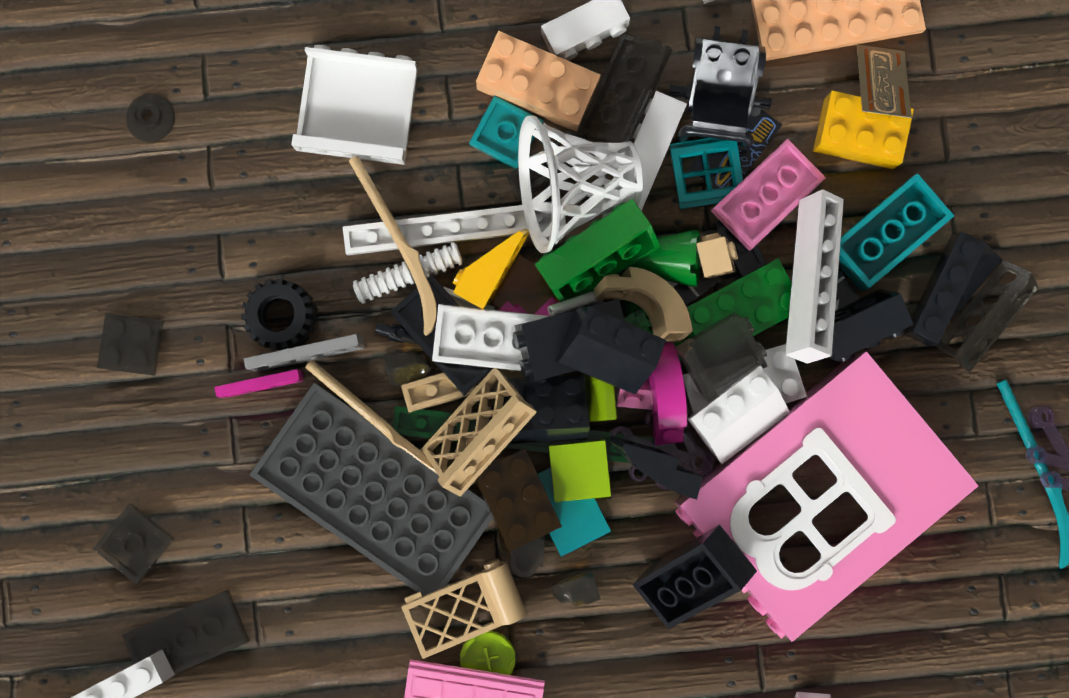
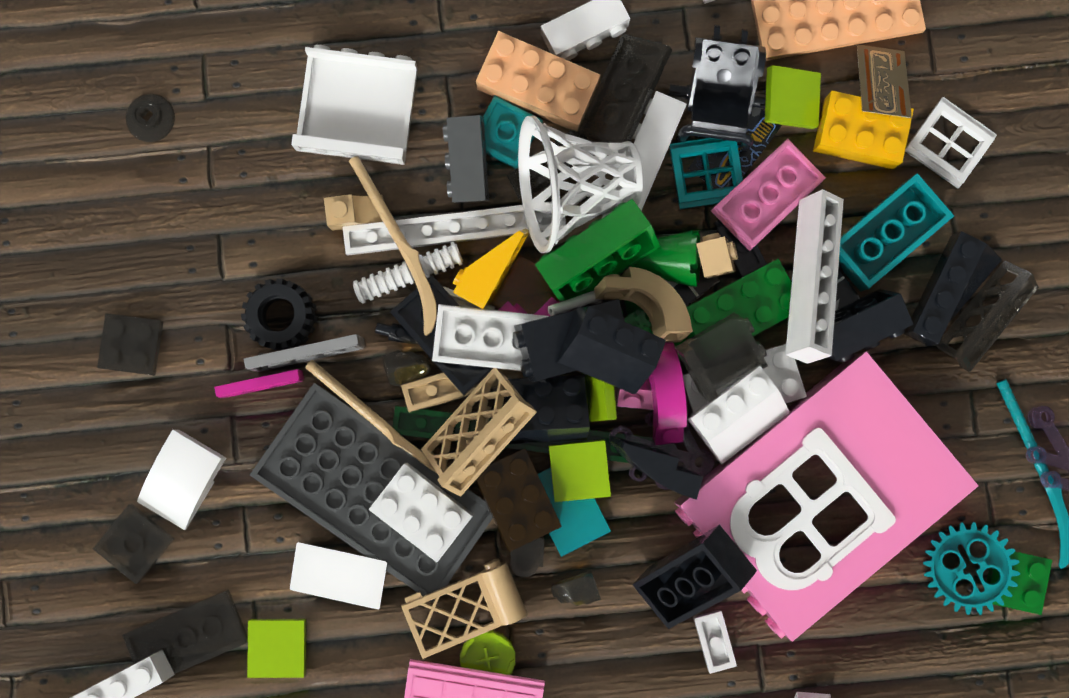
none -> white slope [137,430,226,530]
none -> lime tile [247,619,306,678]
none -> white sticker [290,542,387,609]
none -> tan arch [324,194,384,231]
none -> white brick [369,463,474,562]
none -> dark grey brick [443,115,489,203]
none -> white plate [693,610,737,674]
none -> lime tile [765,65,821,129]
none -> white piece [905,97,997,189]
none -> teal gear [923,522,1020,615]
none -> green plate [986,551,1052,615]

